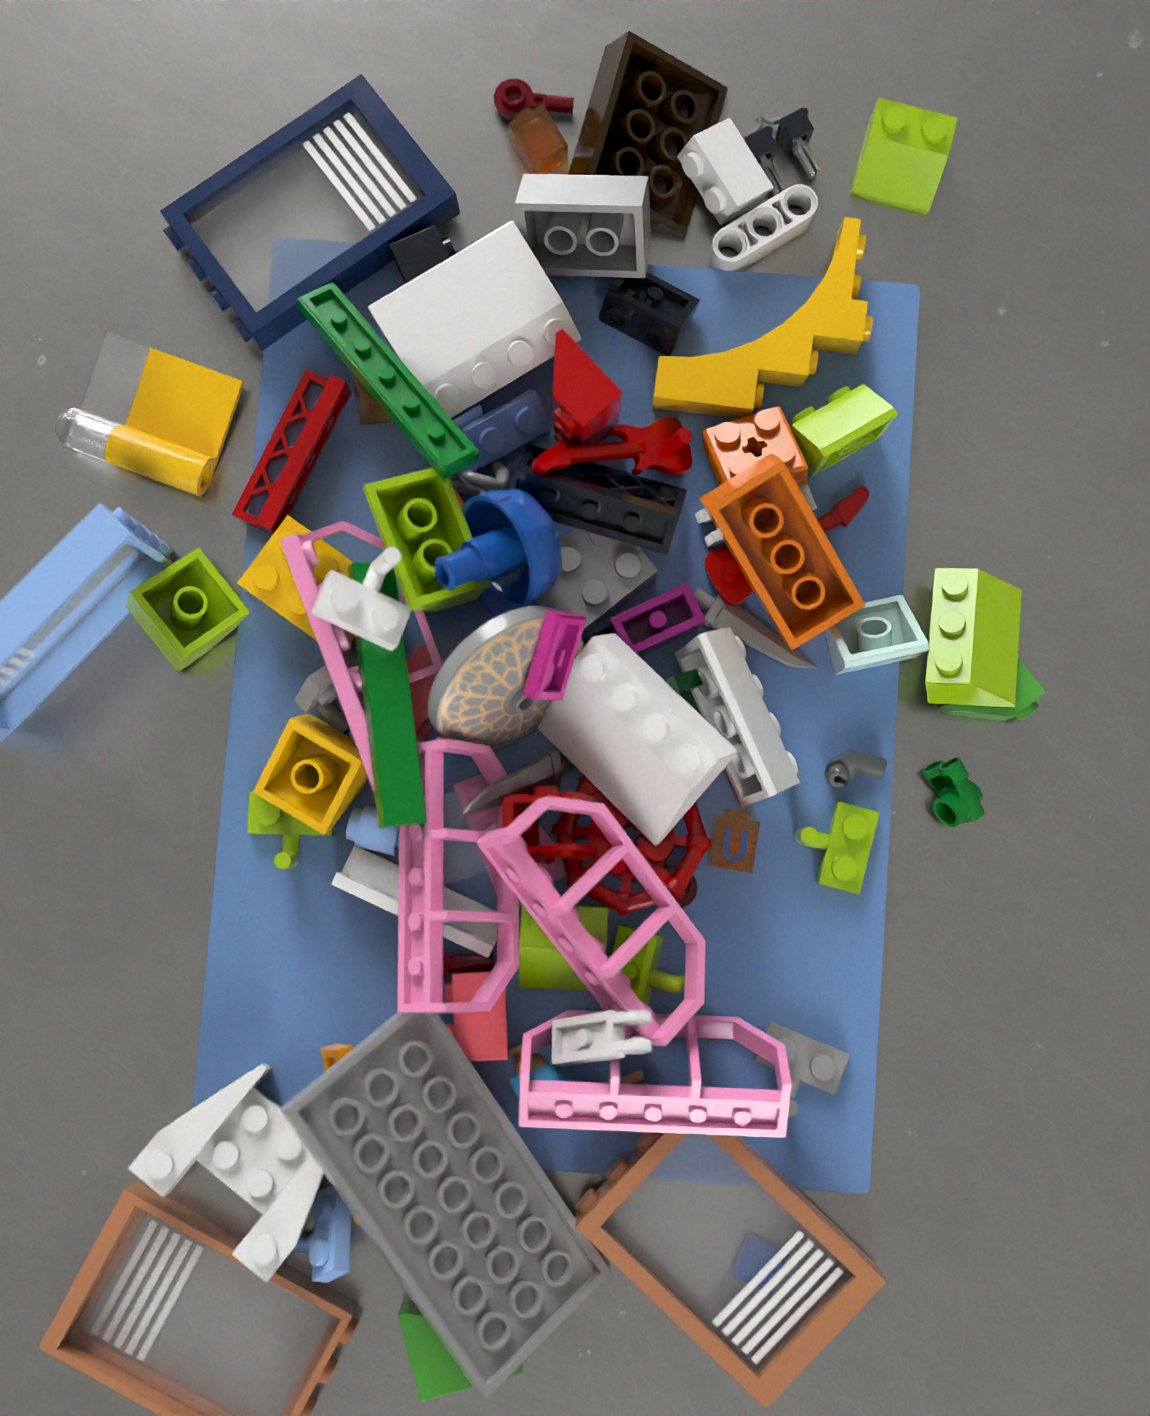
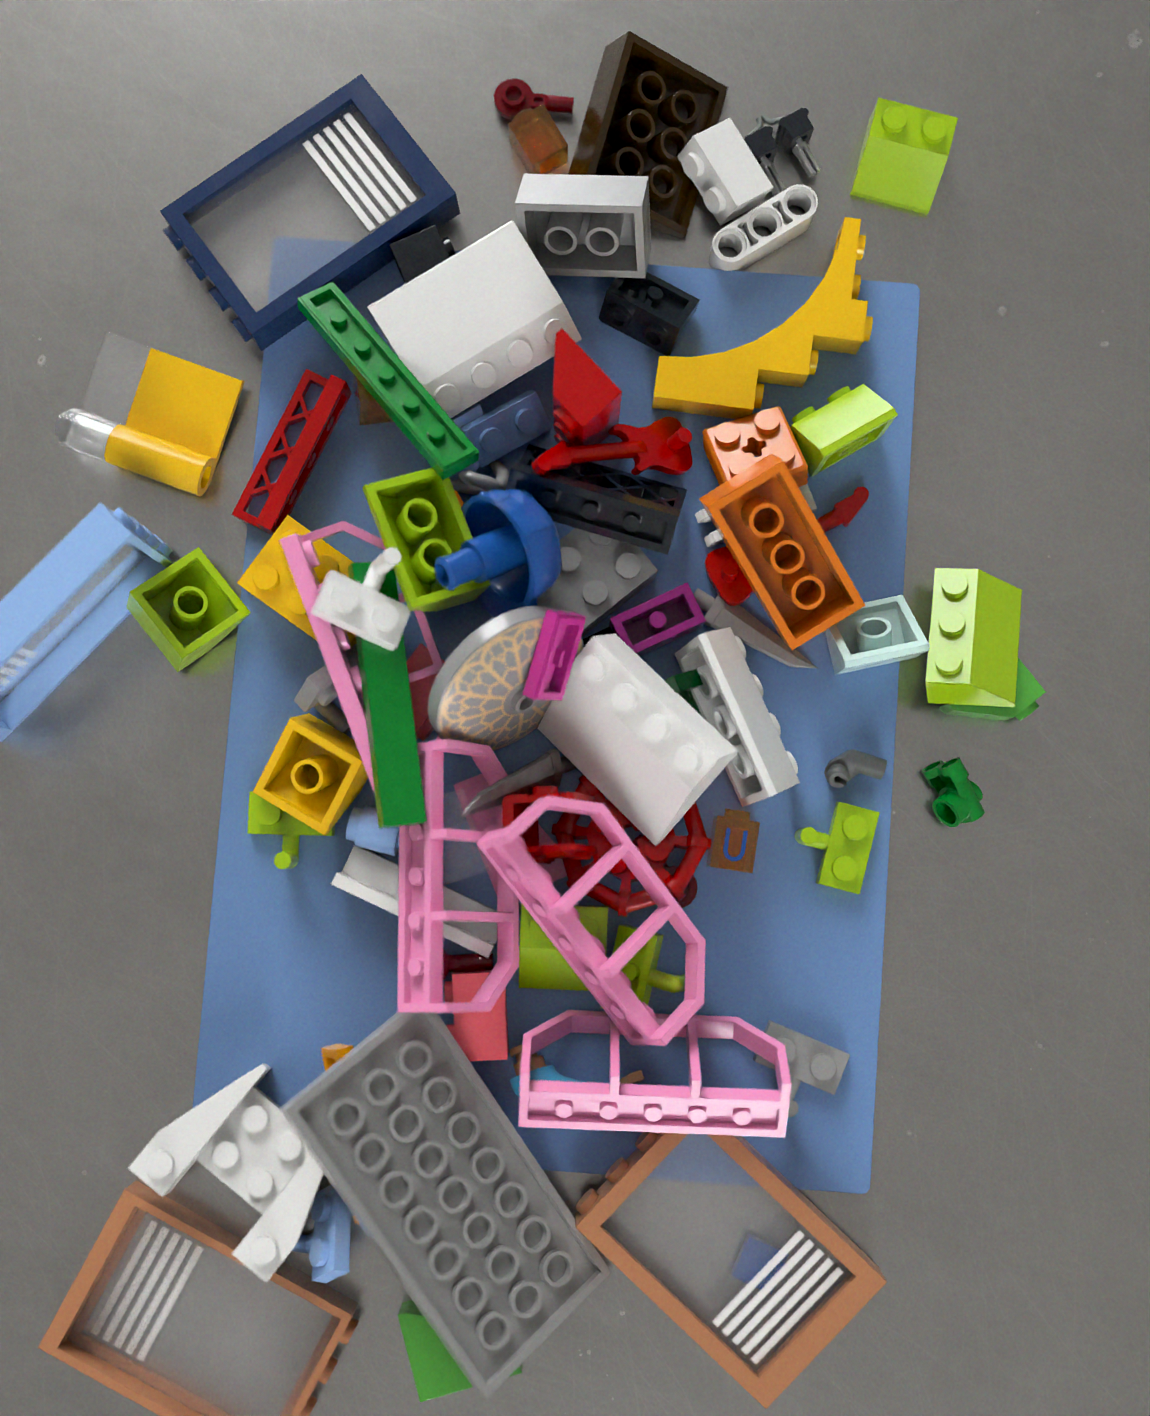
white hinge [552,1010,652,1066] -> none

